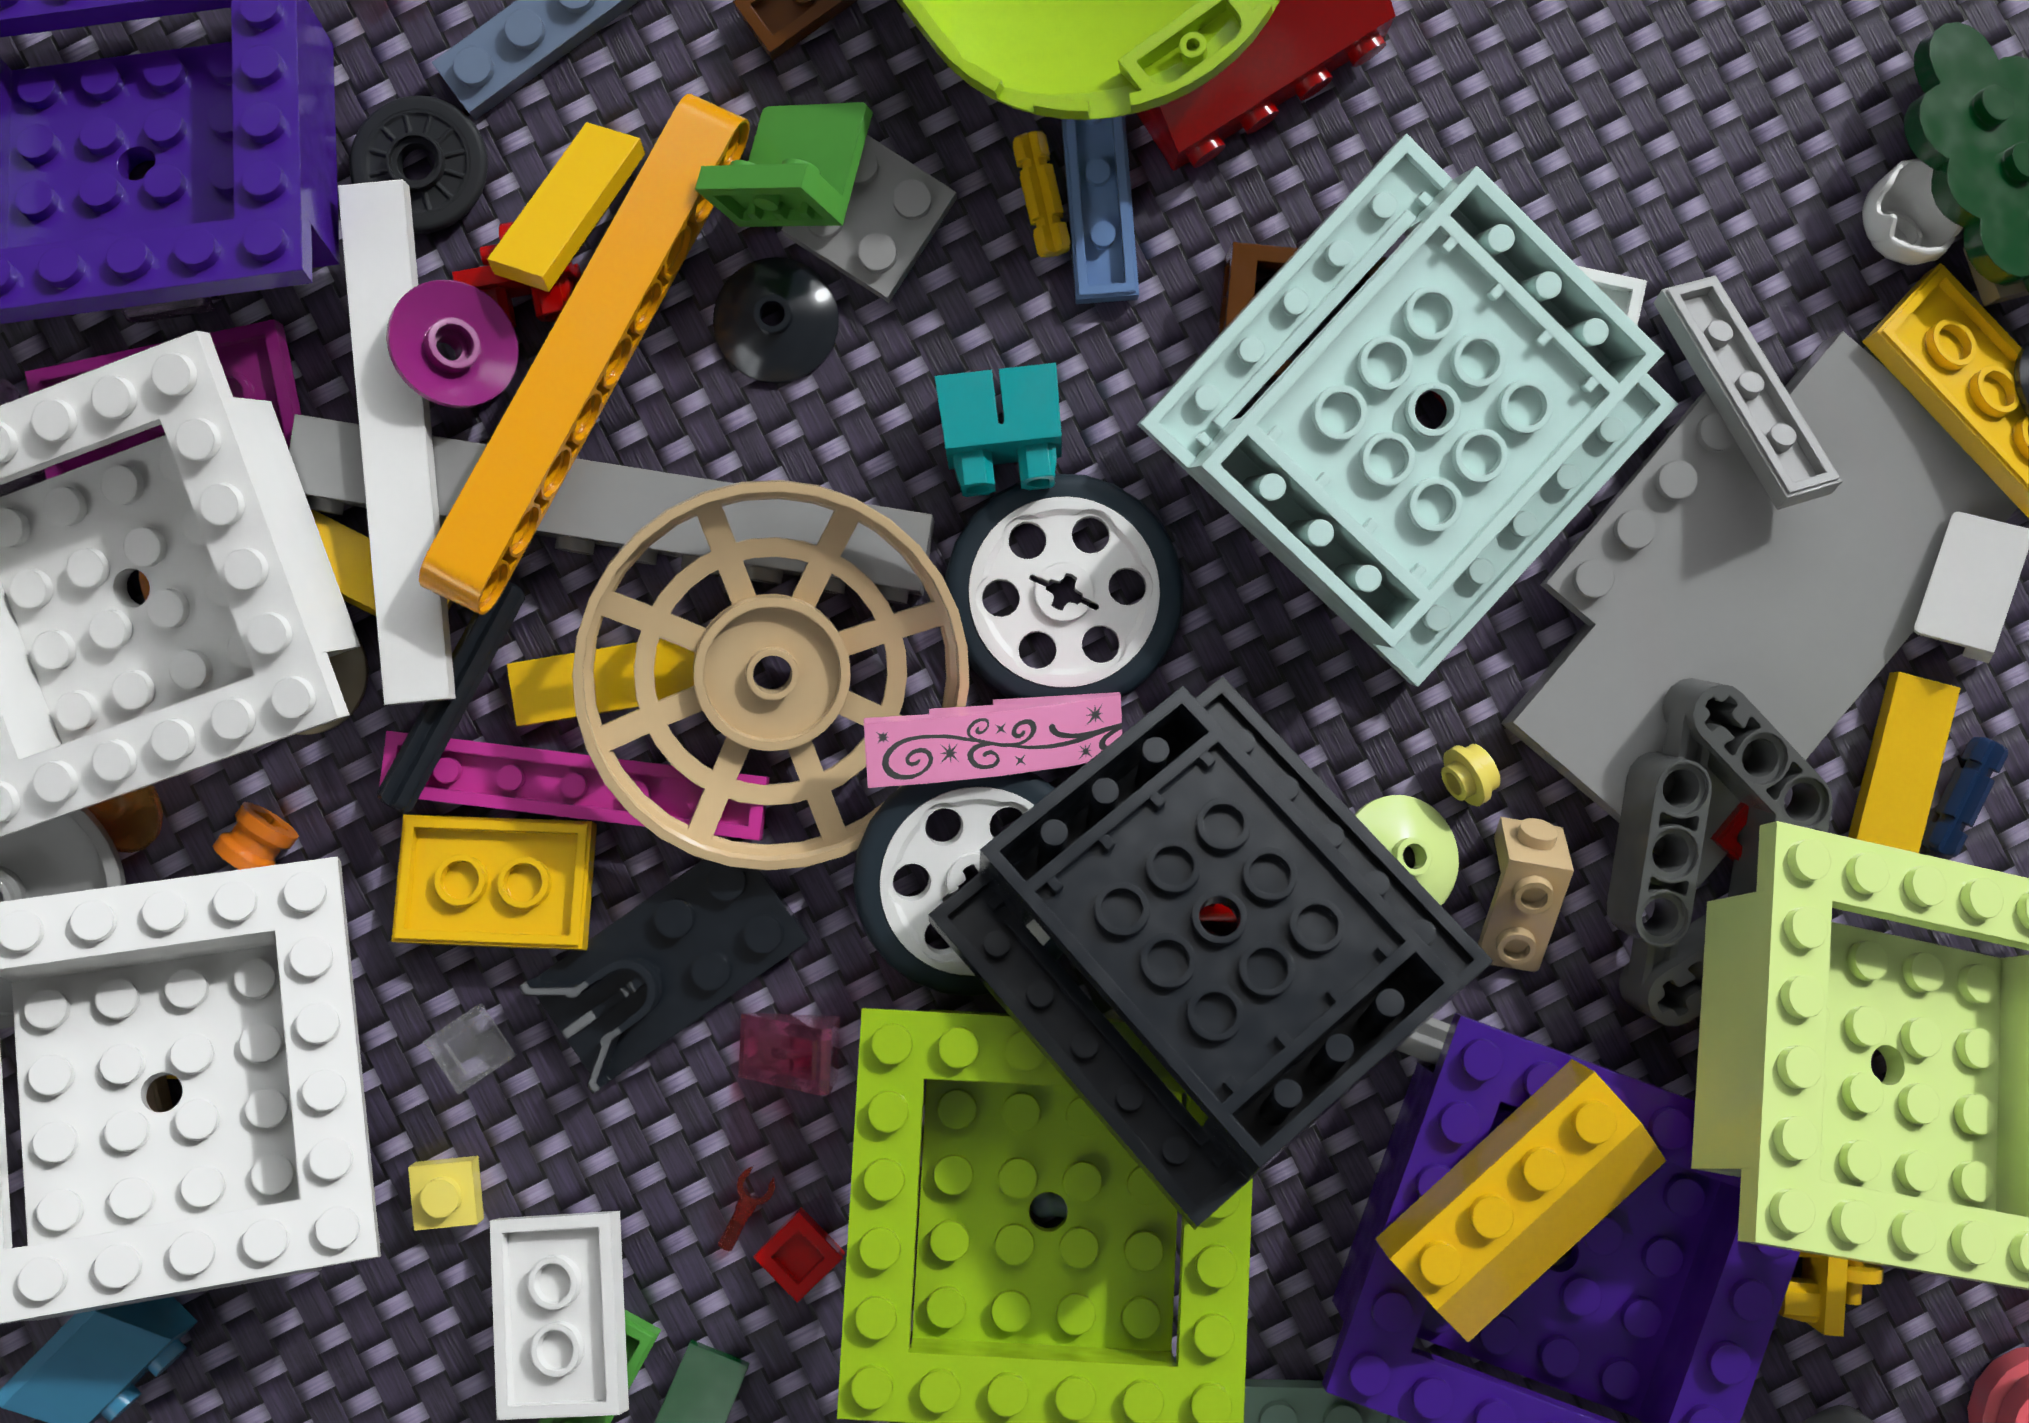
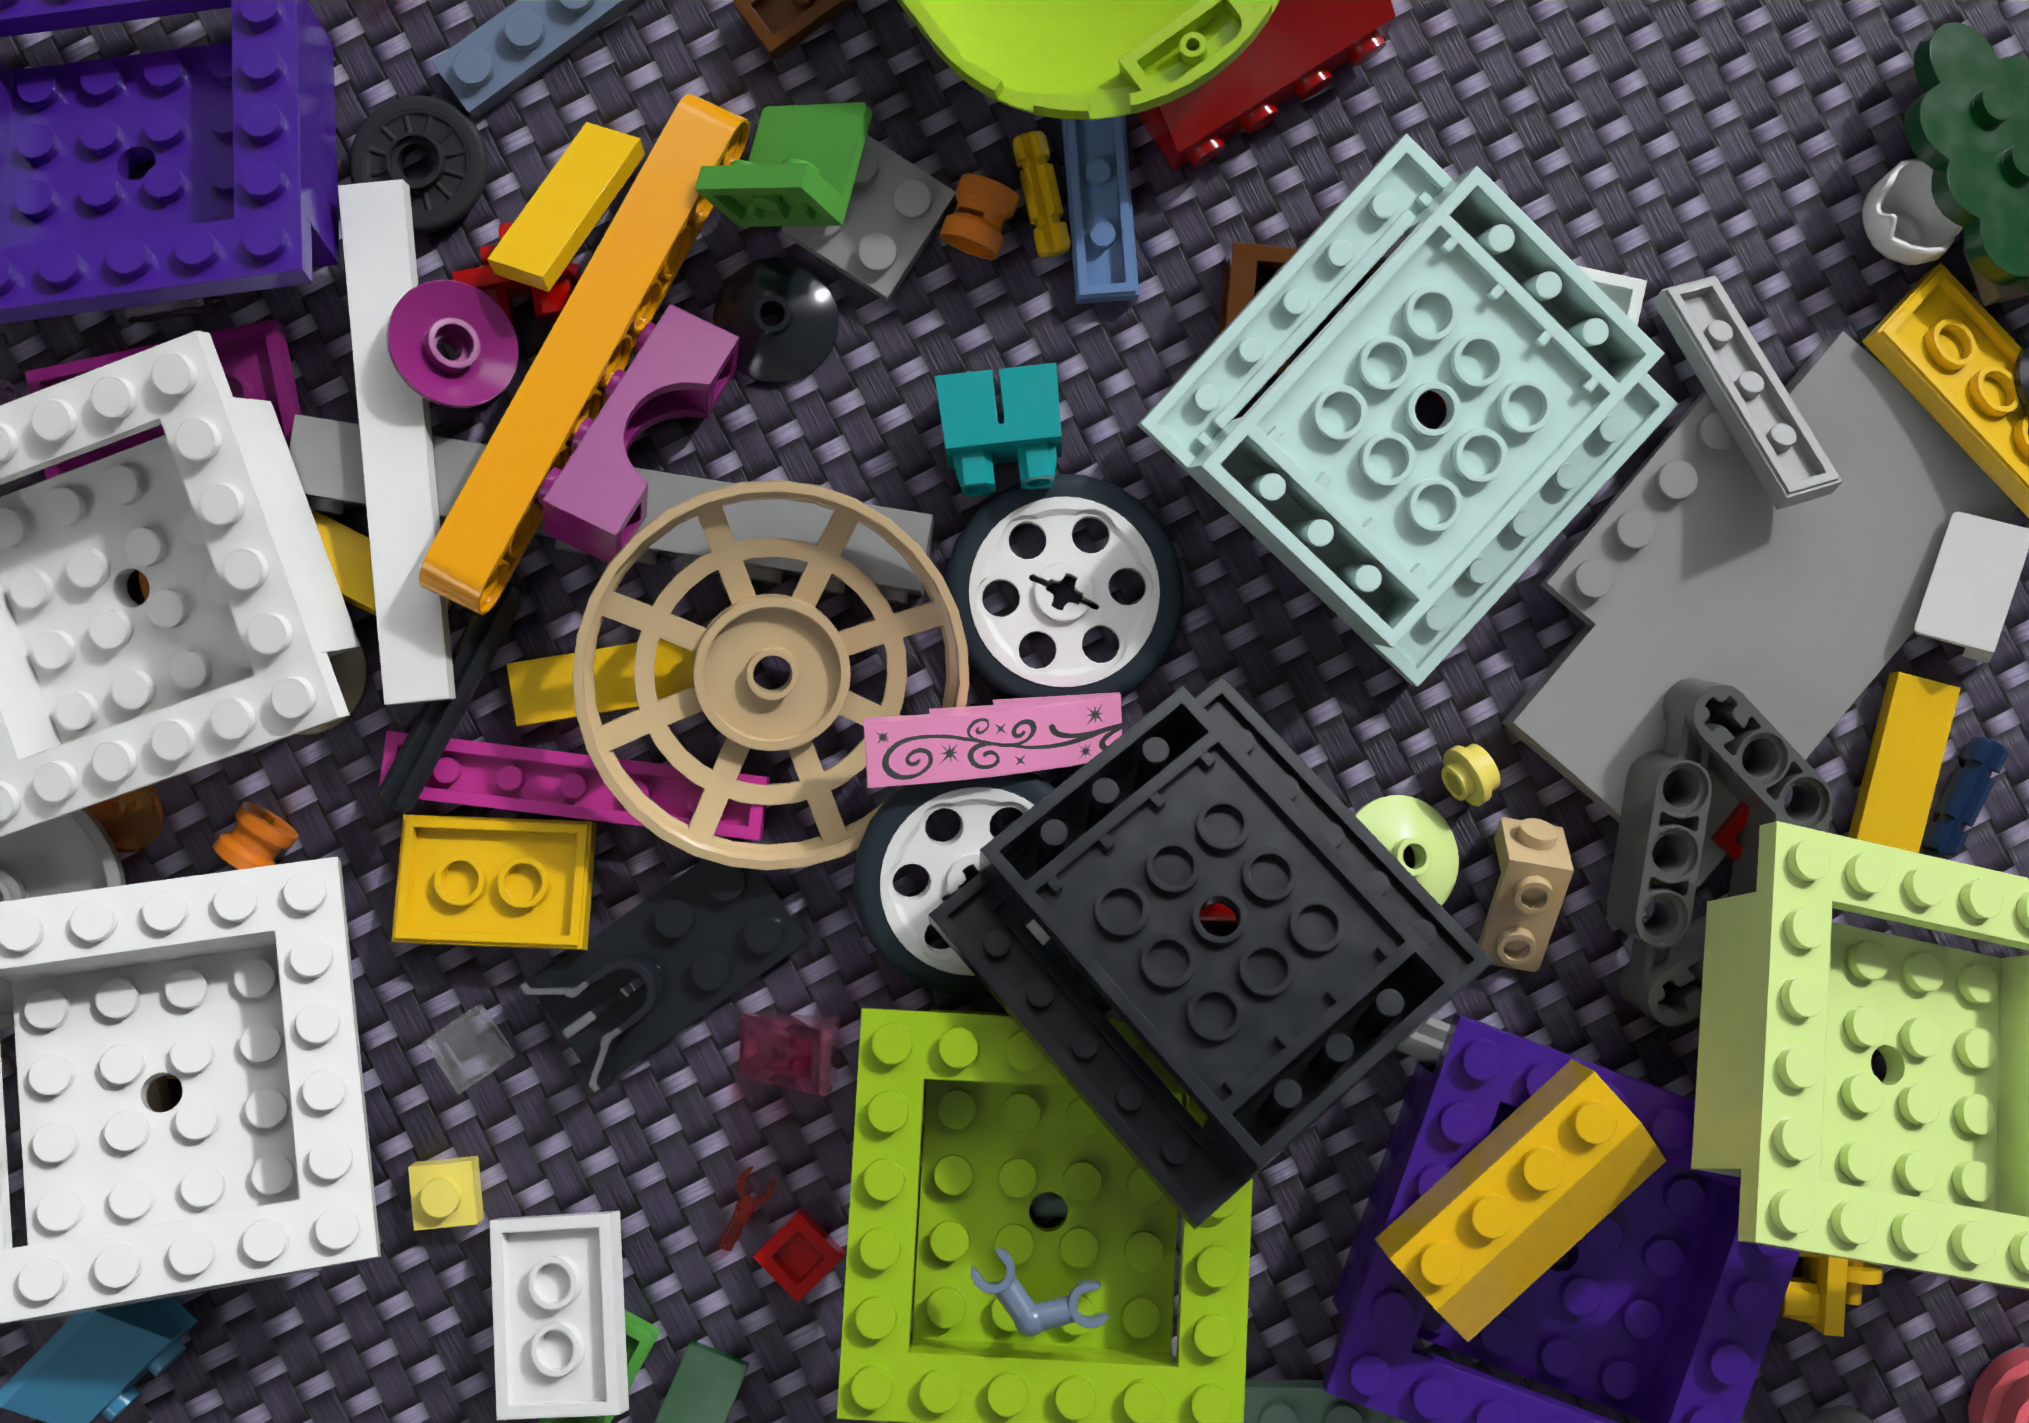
none -> magenta arch [538,304,739,563]
none -> orange wheel [939,173,1020,260]
none -> sand blue arm [971,1246,1110,1337]

